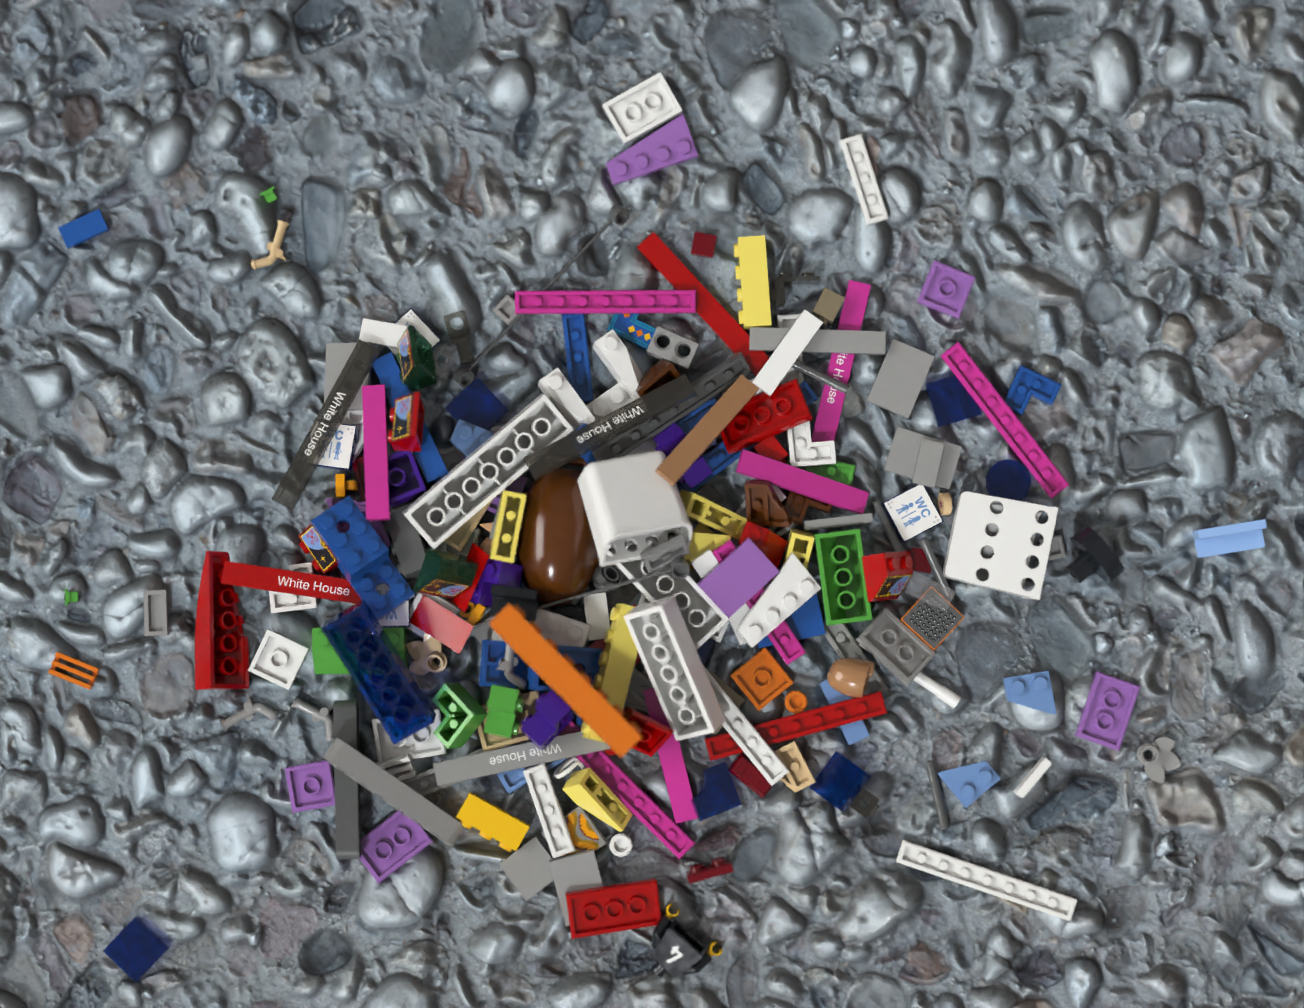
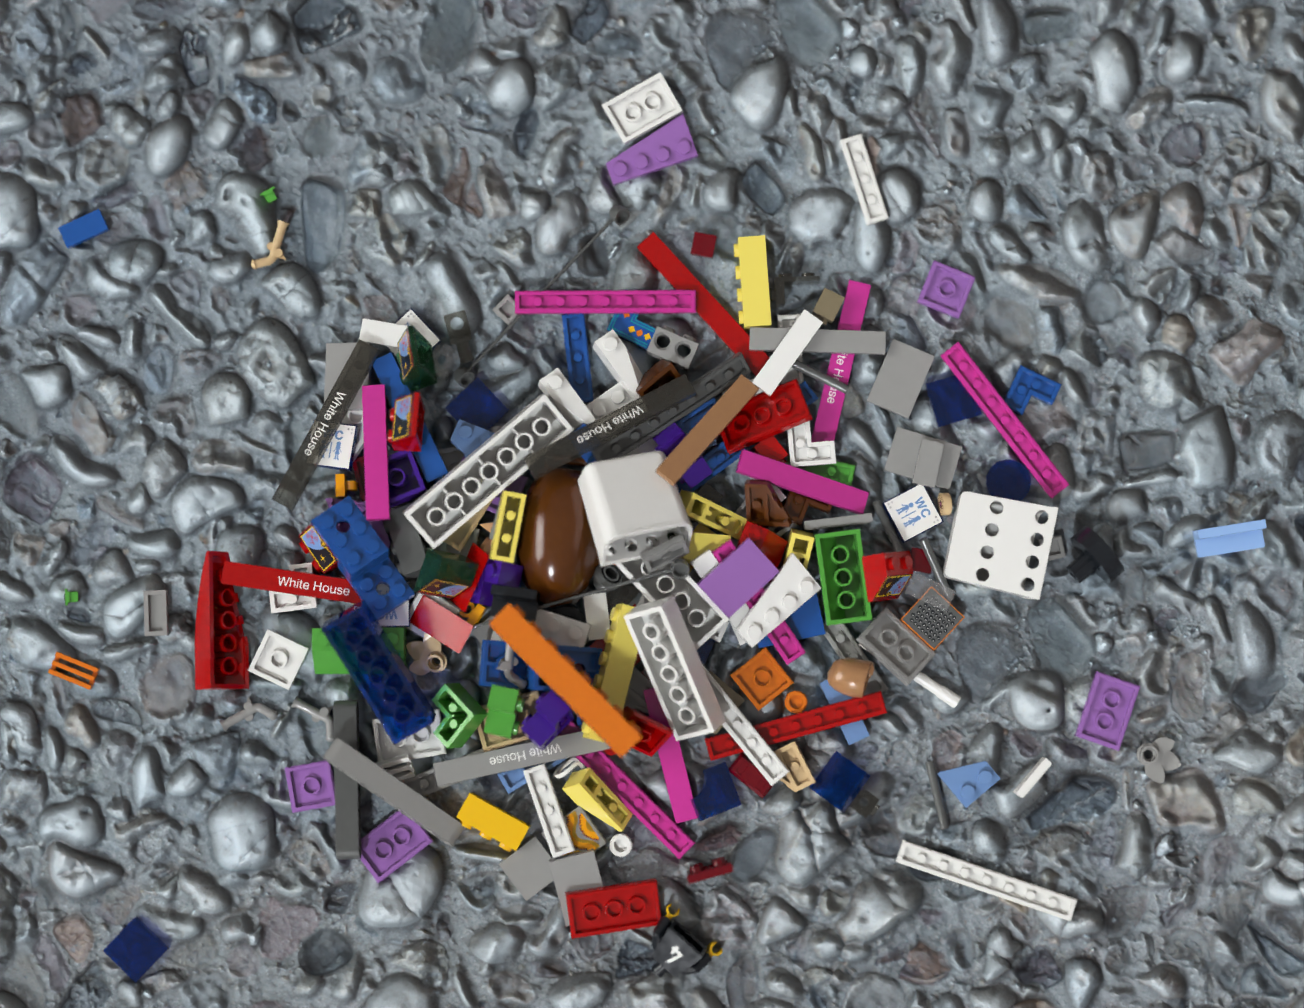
medium blue wing [1002,671,1057,714] -> none

